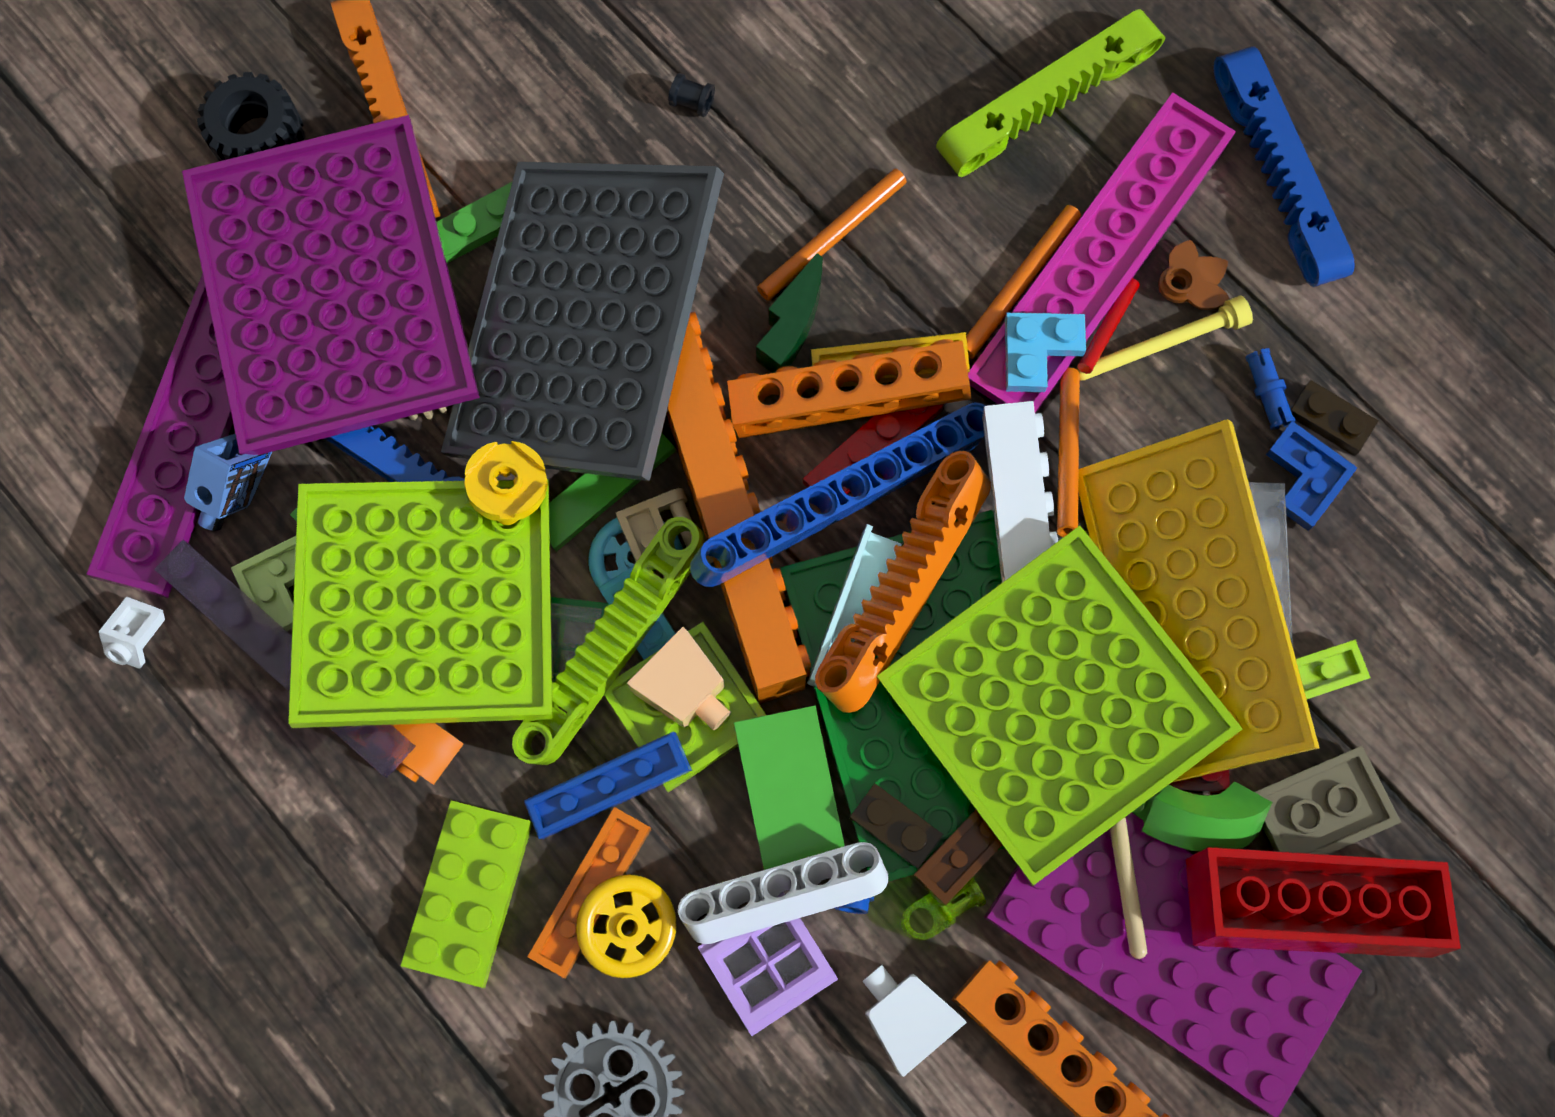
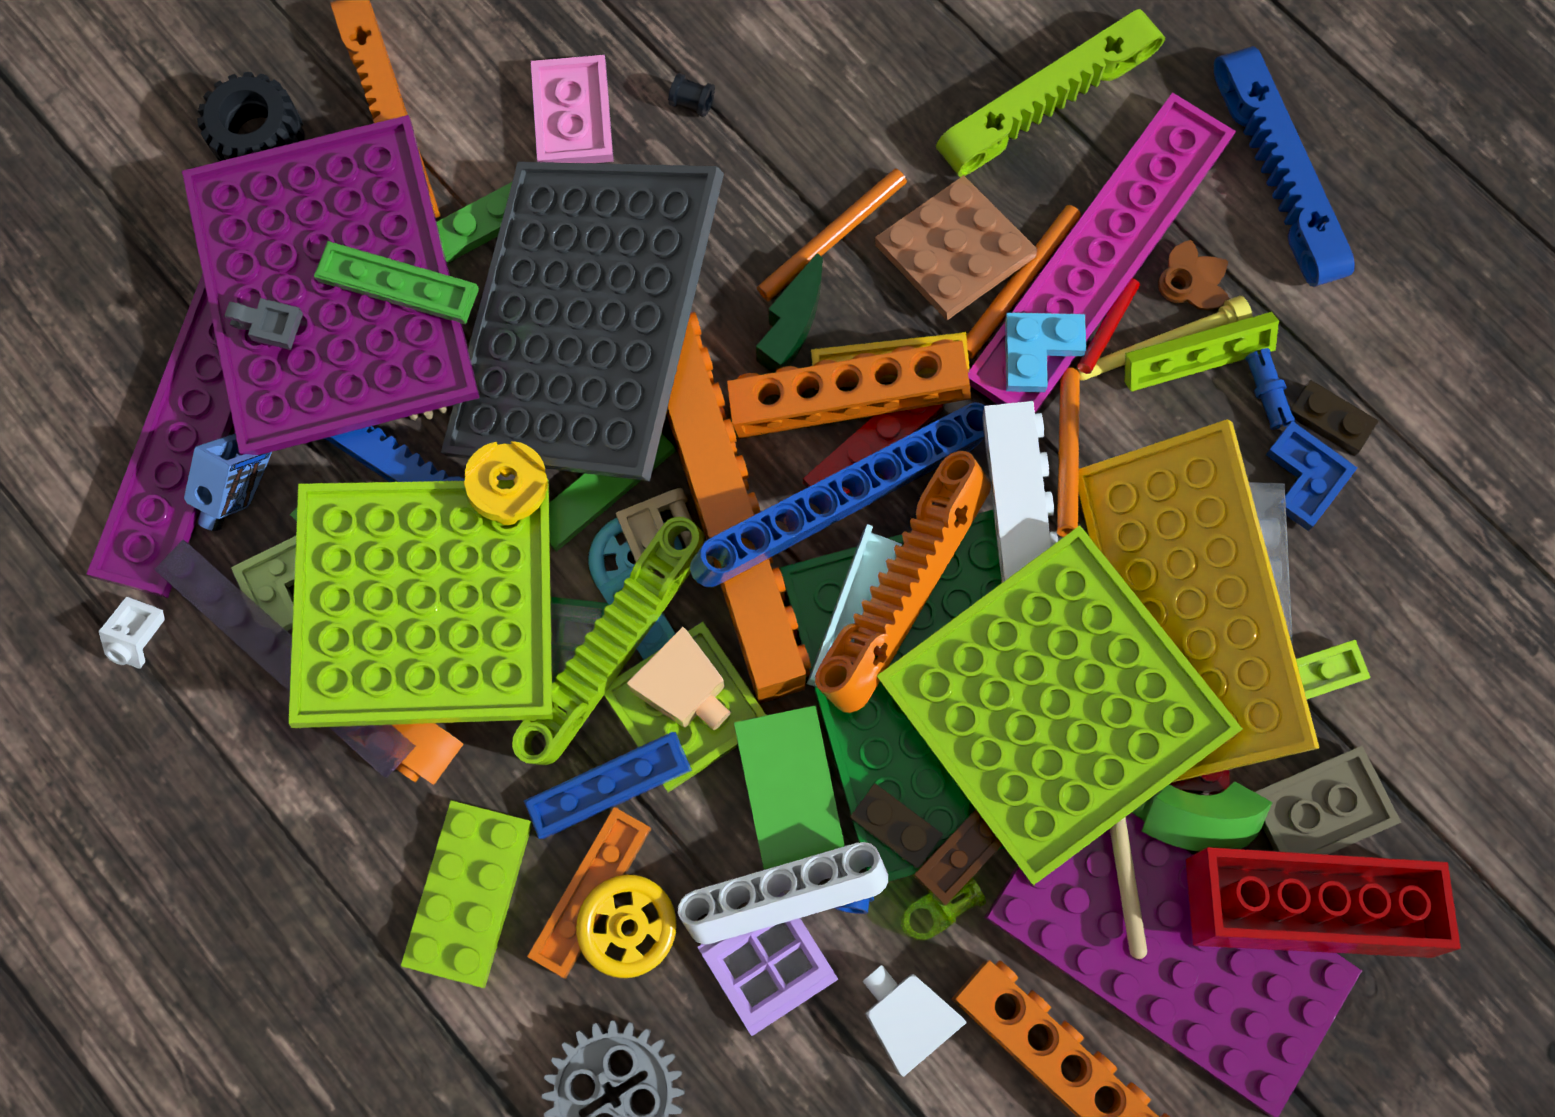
none -> dark grey plate [224,298,303,350]
none -> bright green tile [314,241,479,325]
none -> bright pink plate [531,55,614,163]
none -> nougat plate [875,175,1037,320]
none -> lime plate [1125,312,1279,392]

